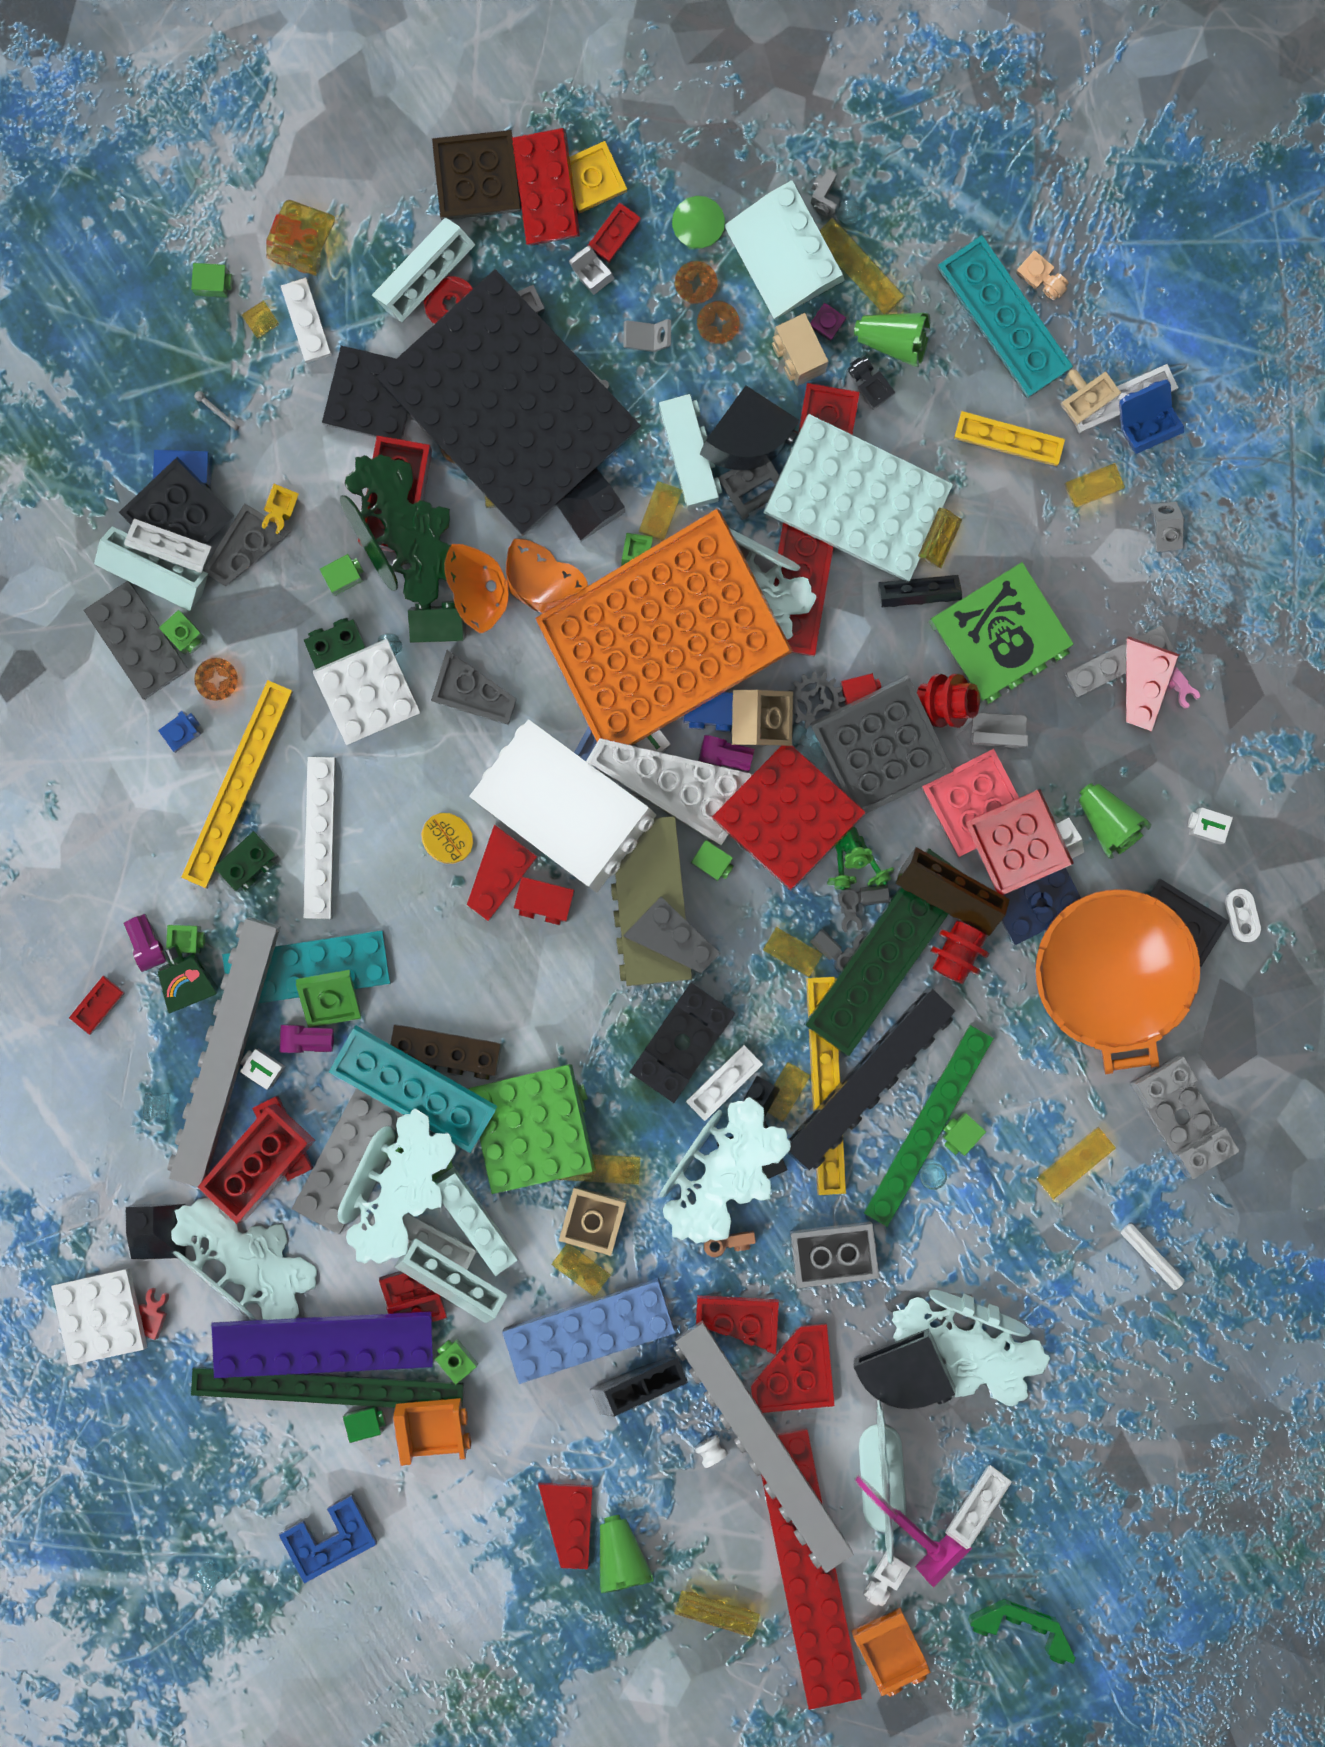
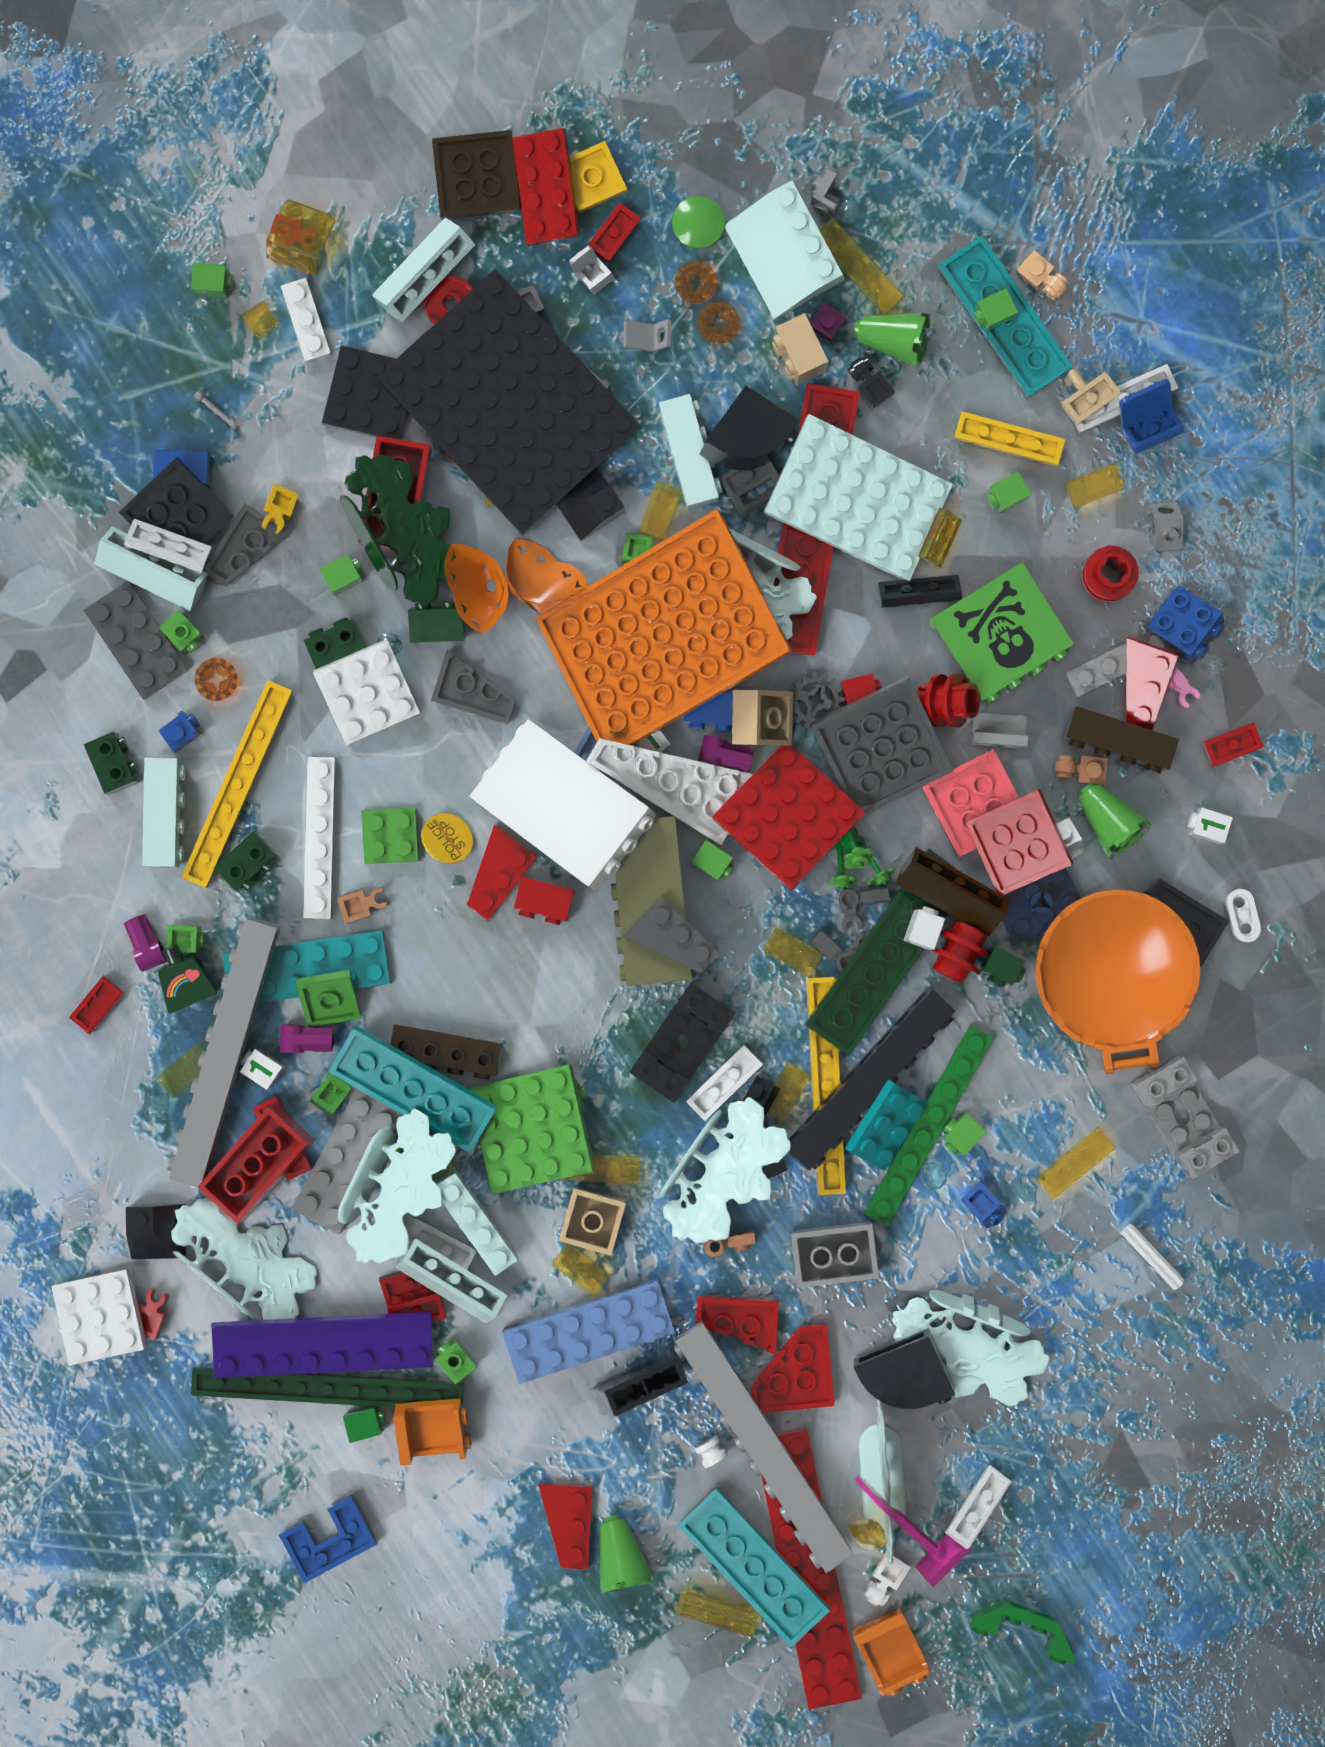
none -> dark green brick [83,732,140,796]
none -> light aqua brick [142,758,186,868]
none -> clear yellow tile [156,1043,206,1098]
none -> bright green bracket [309,1073,353,1117]
none -> nougat plate [337,888,388,924]
none -> bright green plate [361,807,419,865]
none -> teal plate [677,1487,831,1647]
none -> teal plate [845,1079,928,1171]
none -> clear yellow plate [846,1519,887,1549]
none -> white brick [903,906,945,950]
none -> blue bracket [961,1181,1007,1229]
none -> bright green brick [973,288,1018,332]
none -> dark green brick [979,946,1026,988]
none -> bright green brick [986,471,1031,514]
none -> nougat plate [1055,755,1108,786]
none -> dark brown brick [1063,706,1179,774]
none -> red piece [1082,545,1139,602]
none -> blue bracket [1148,586,1225,665]
none -> red plate [1202,722,1264,767]

